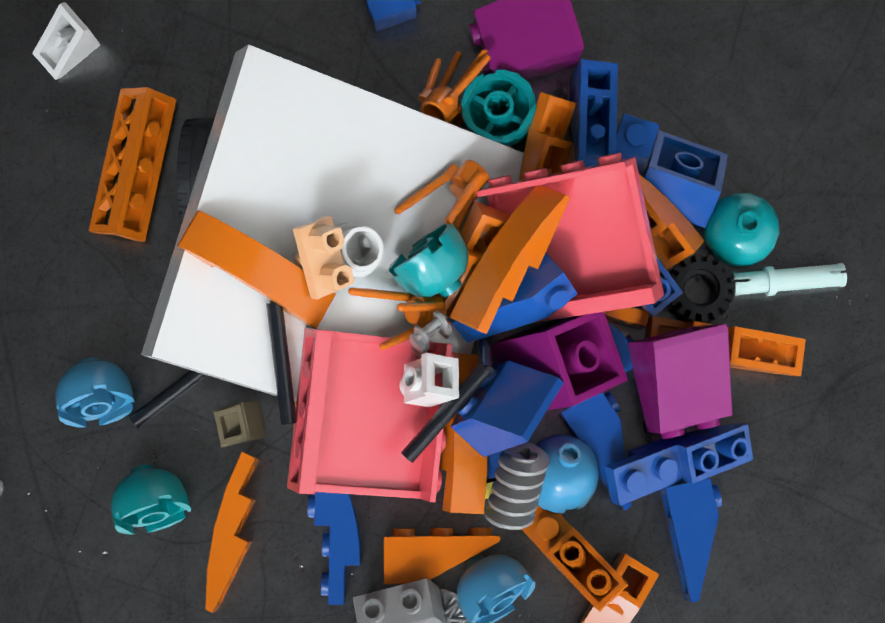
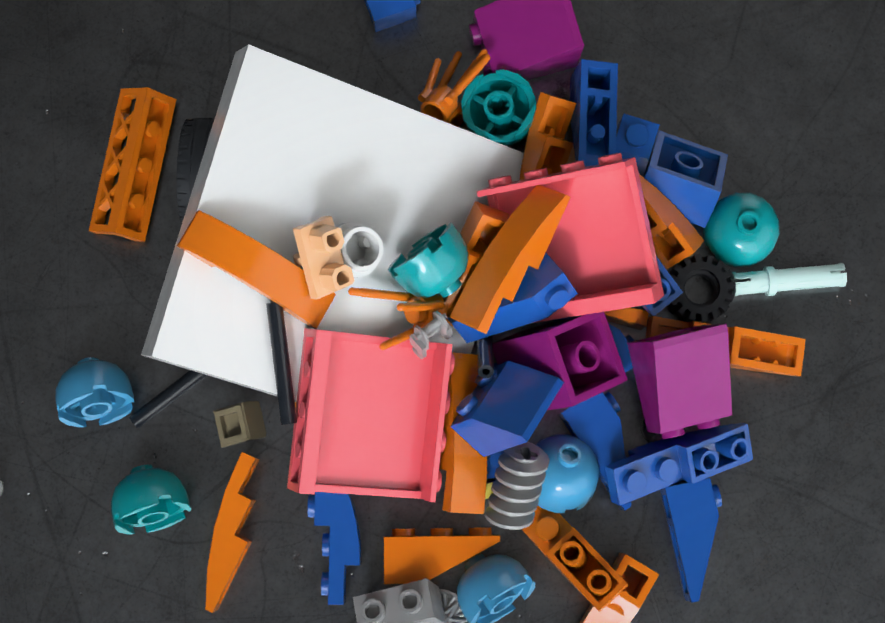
white slope [32,2,100,80] -> none
orange plant [394,160,489,230] -> none
white brick [399,353,459,407] -> none
black piece [401,363,492,463] -> none

